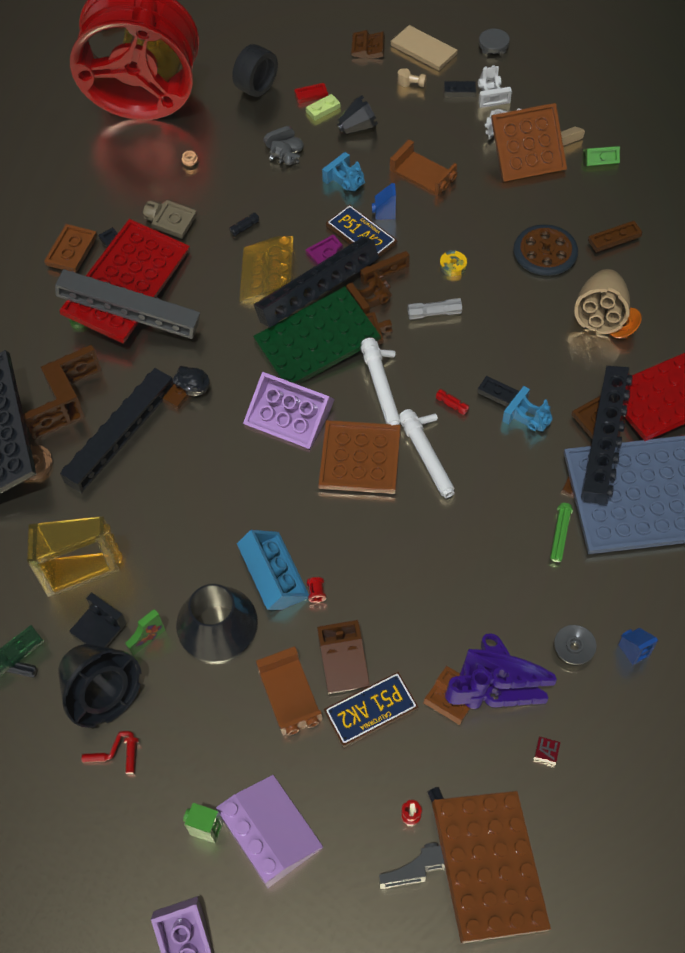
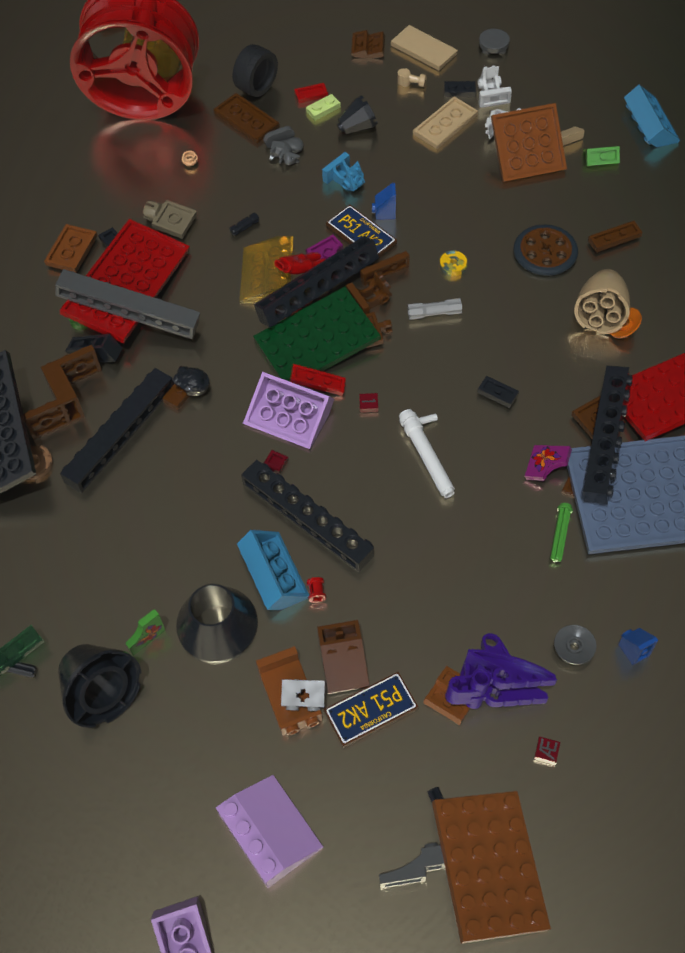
clear yellow windscreen [27,517,123,596] -> none
black bracket [69,592,127,647] -> none
red piece [82,731,139,774] -> none
bright green brick [183,803,223,844] -> none
dark orange plate [318,420,401,494] -> none
white cylinder [361,338,400,425] -> none
dark orange panel [390,140,458,196] -> none
red bush [401,800,422,825] -> none
red axle [436,389,469,415] -> none
dark azure tile [502,386,553,432] -> none
none -> black slope [65,334,123,363]
none -> reddish brown tile [213,93,280,143]
none -> black brick [241,459,374,572]
none -> dark red tile [264,450,289,474]
none -> red piece [274,252,326,275]
none -> light grey brick [281,679,326,711]
none -> red tile [290,364,346,396]
none -> dark red tile [359,393,378,413]
none -> tan tile [413,96,478,149]
none -> magenta tile [525,445,572,481]
none -> dark azure slope [624,84,680,148]

